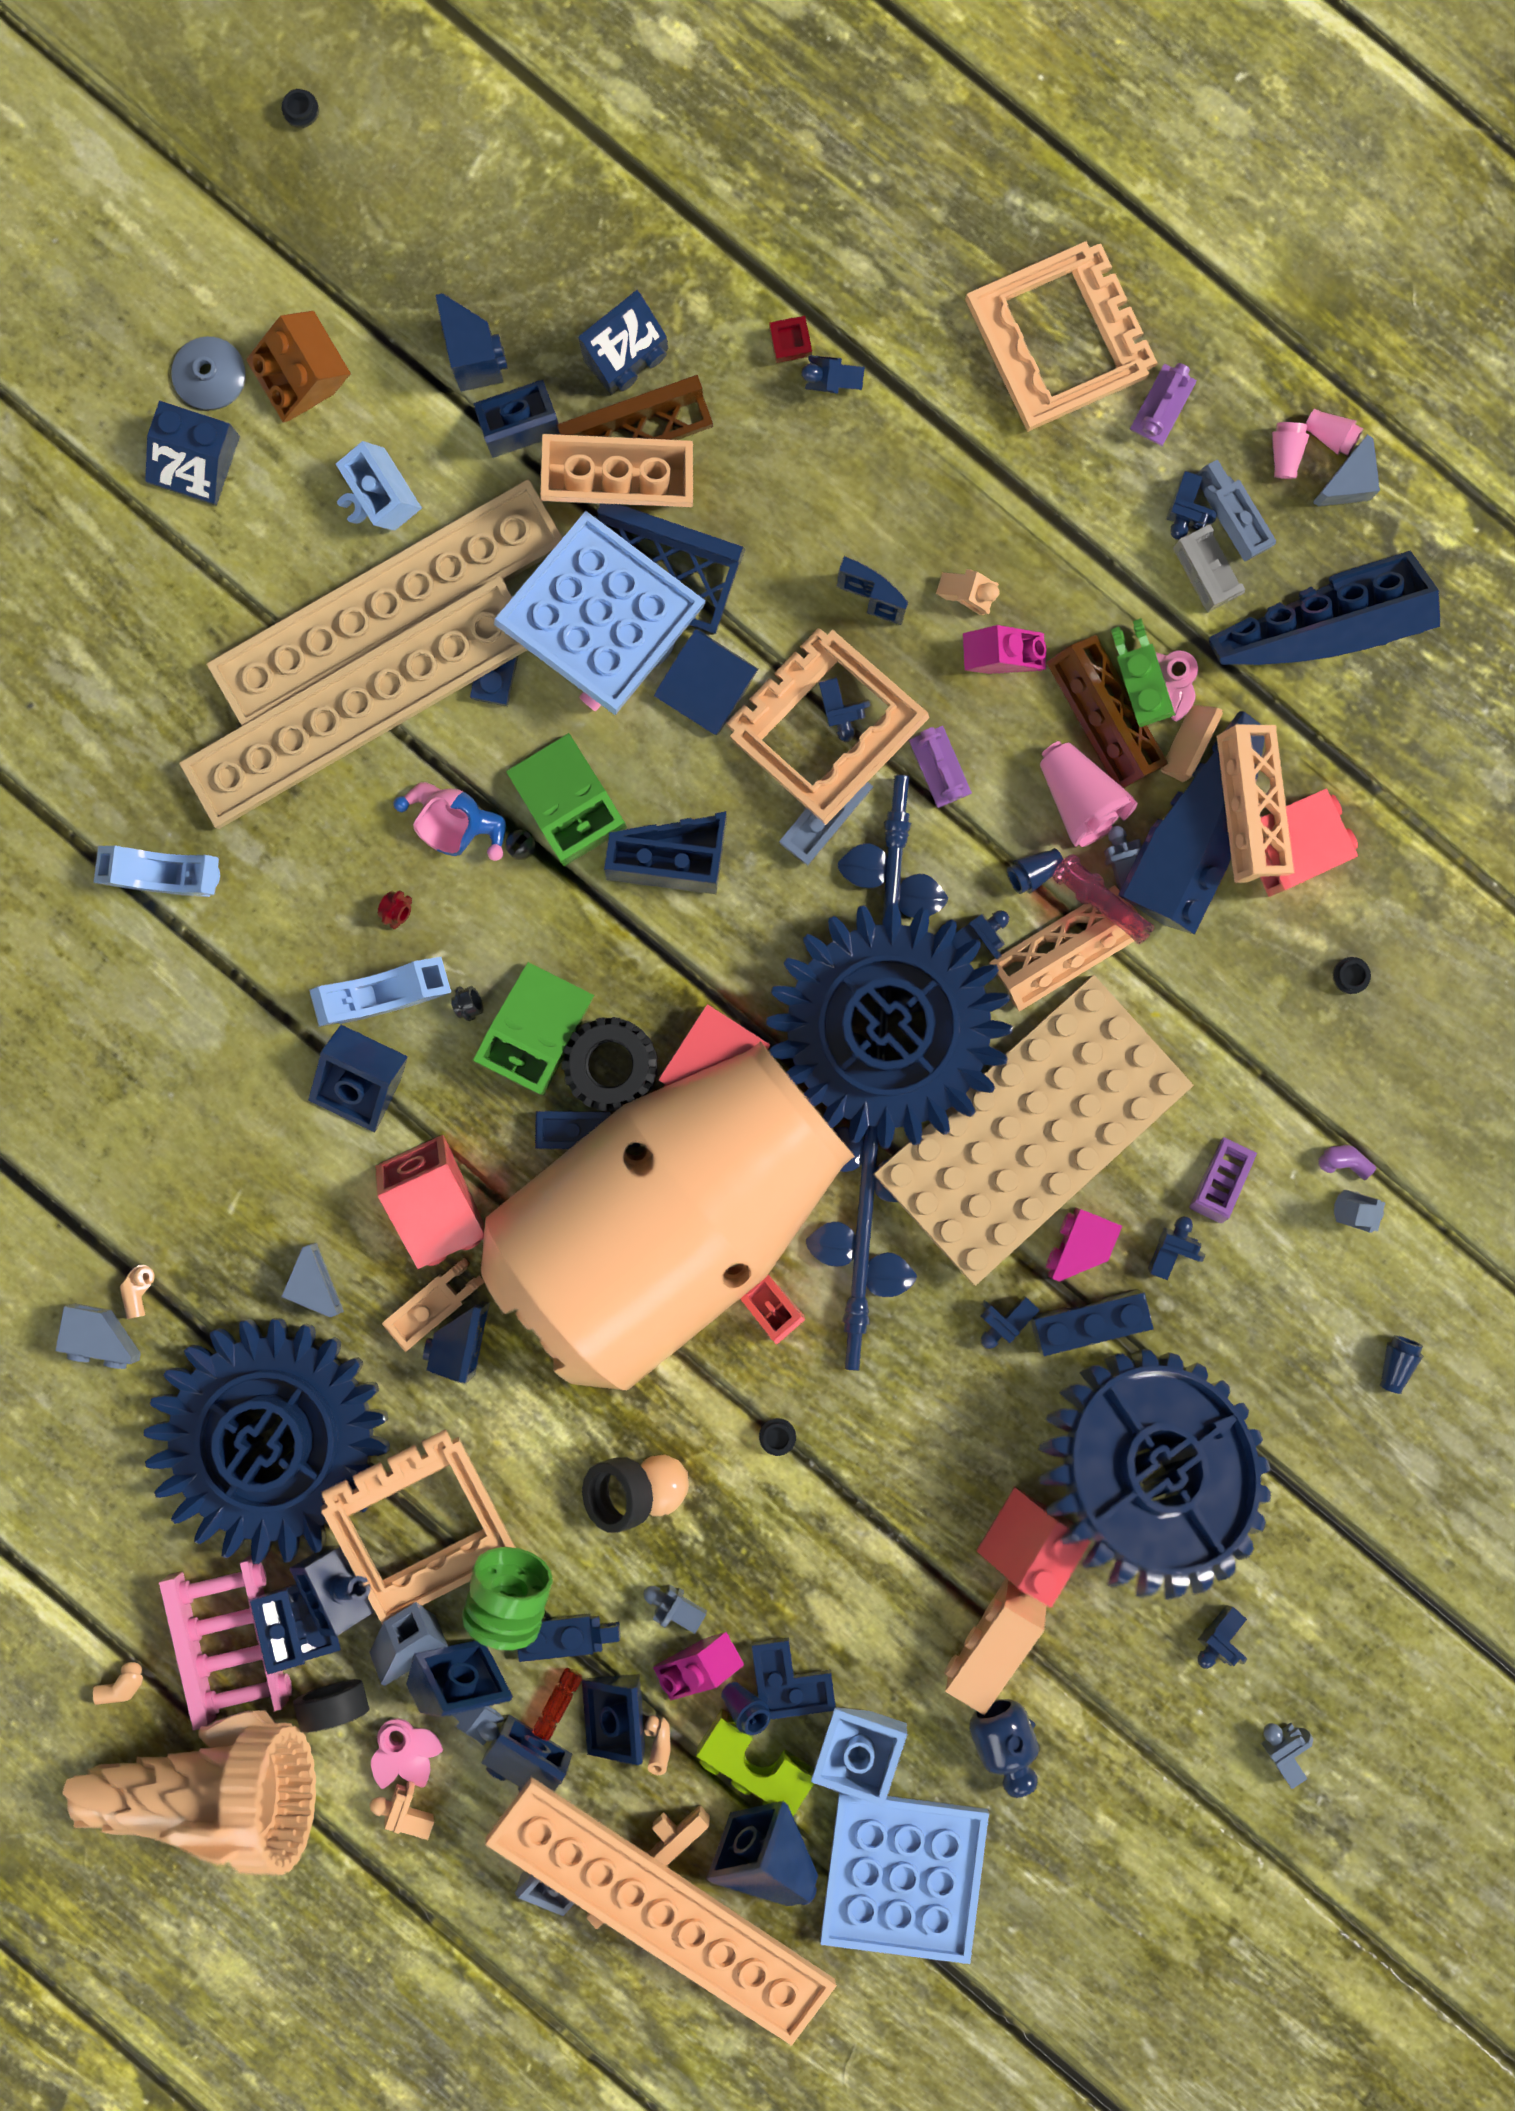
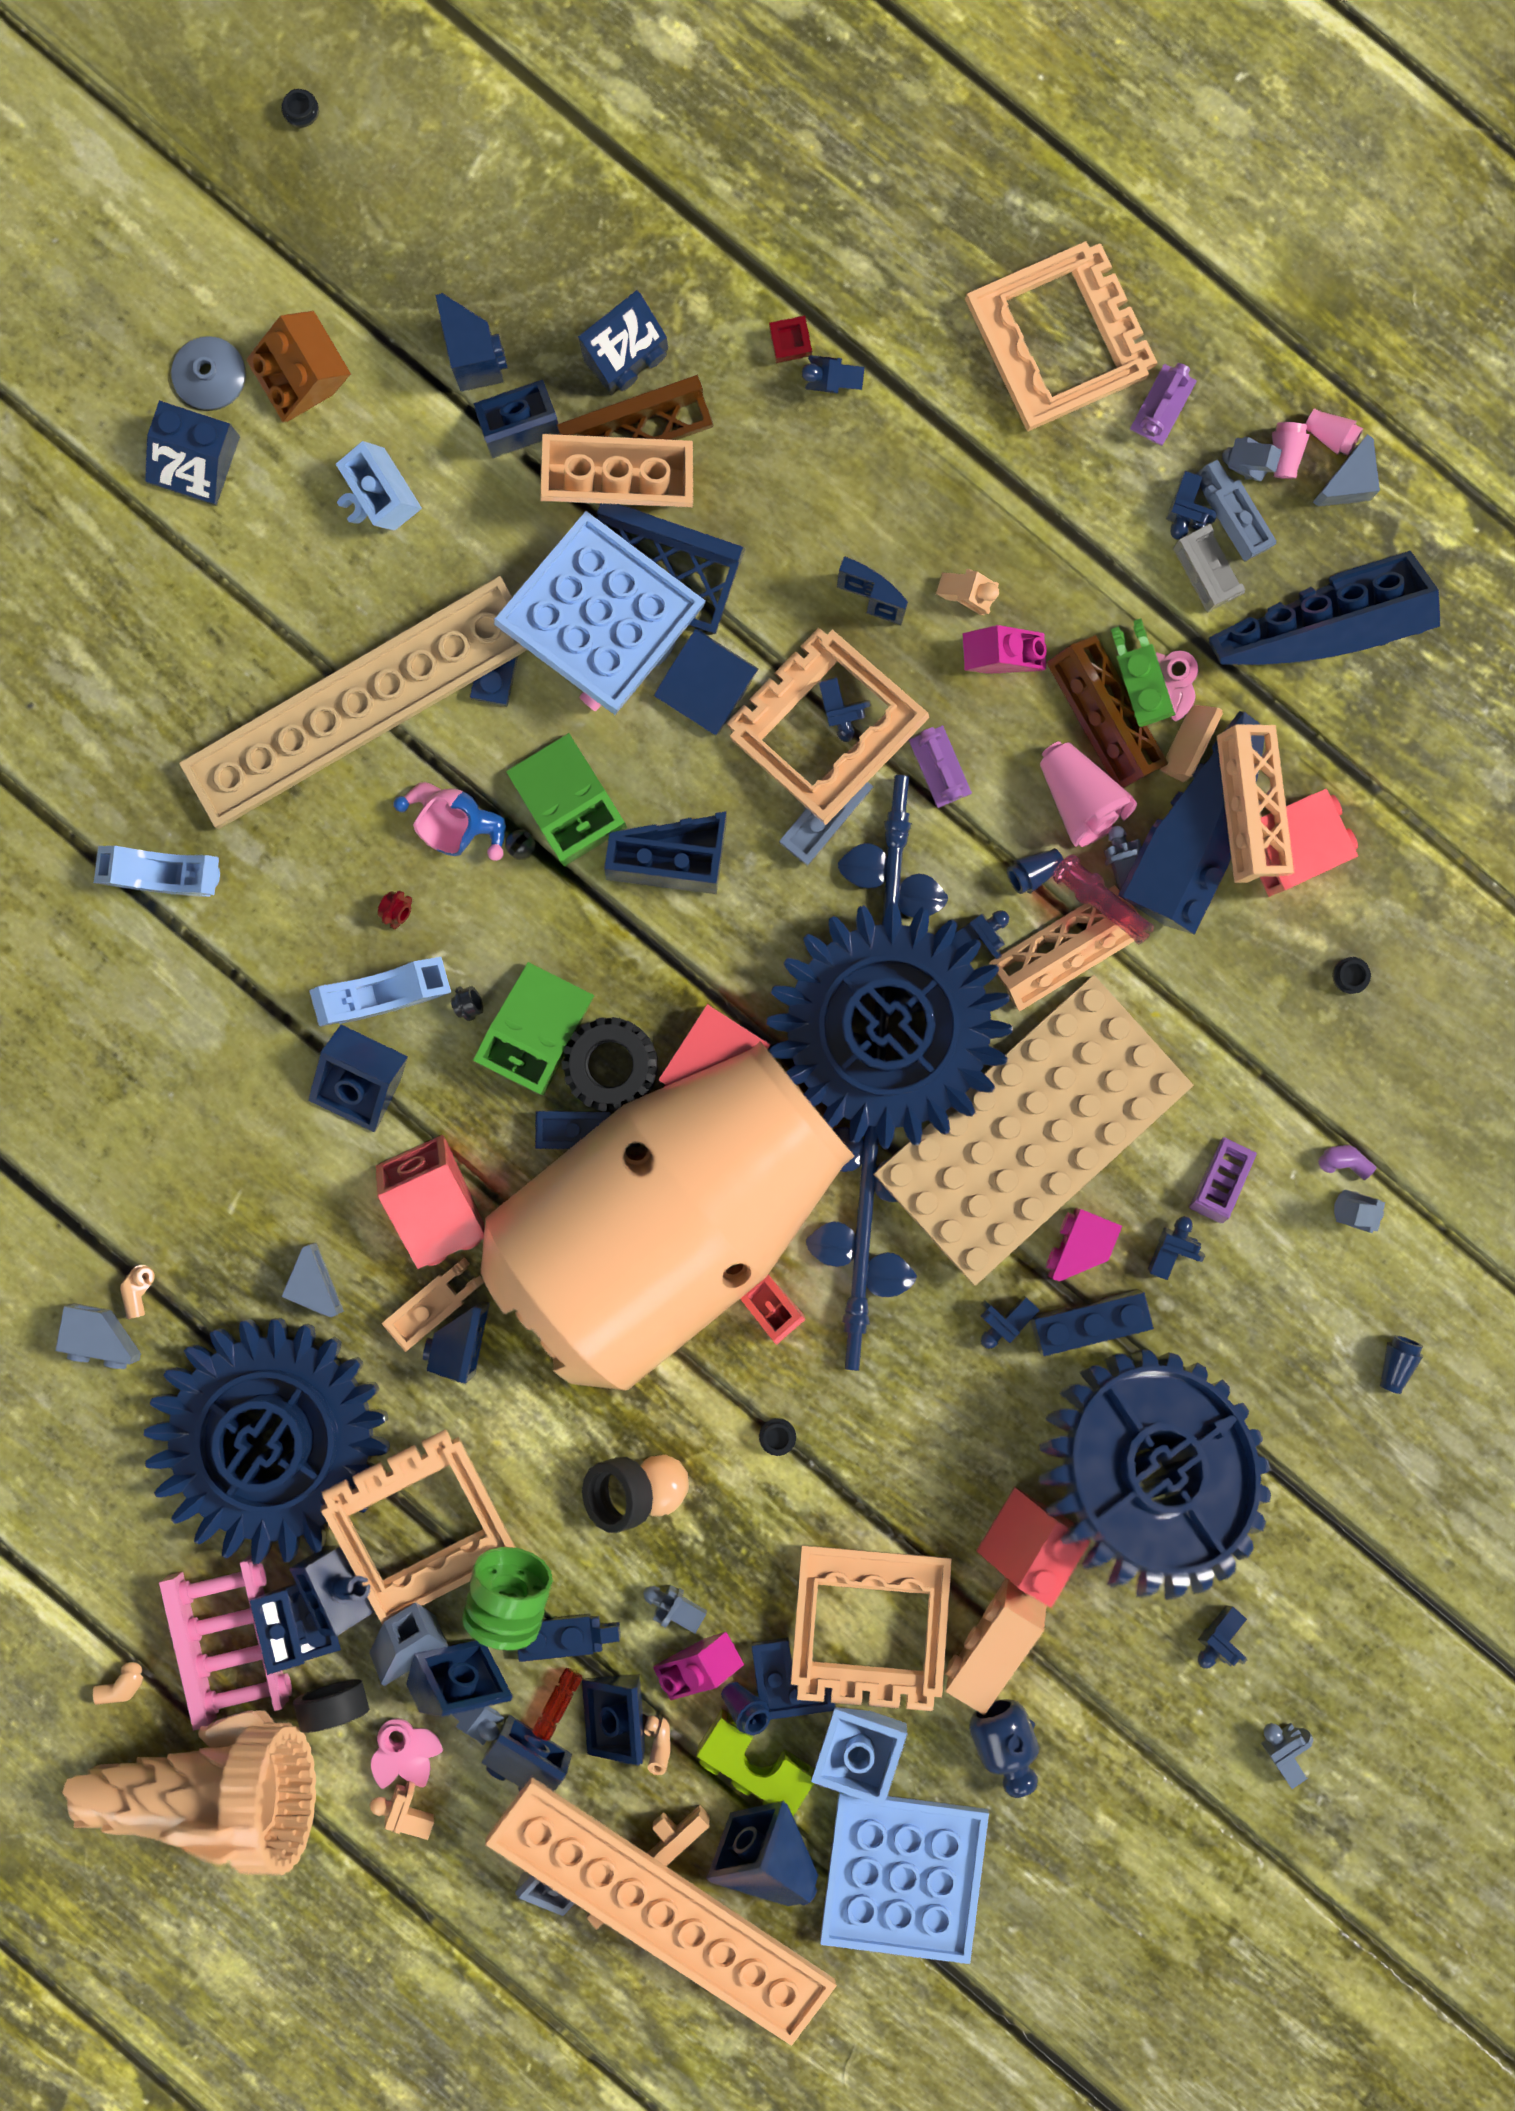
tan plate [207,479,563,726] -> none
none -> light nougat hinge [791,1545,952,1711]
none -> sand blue piece [1222,437,1282,481]

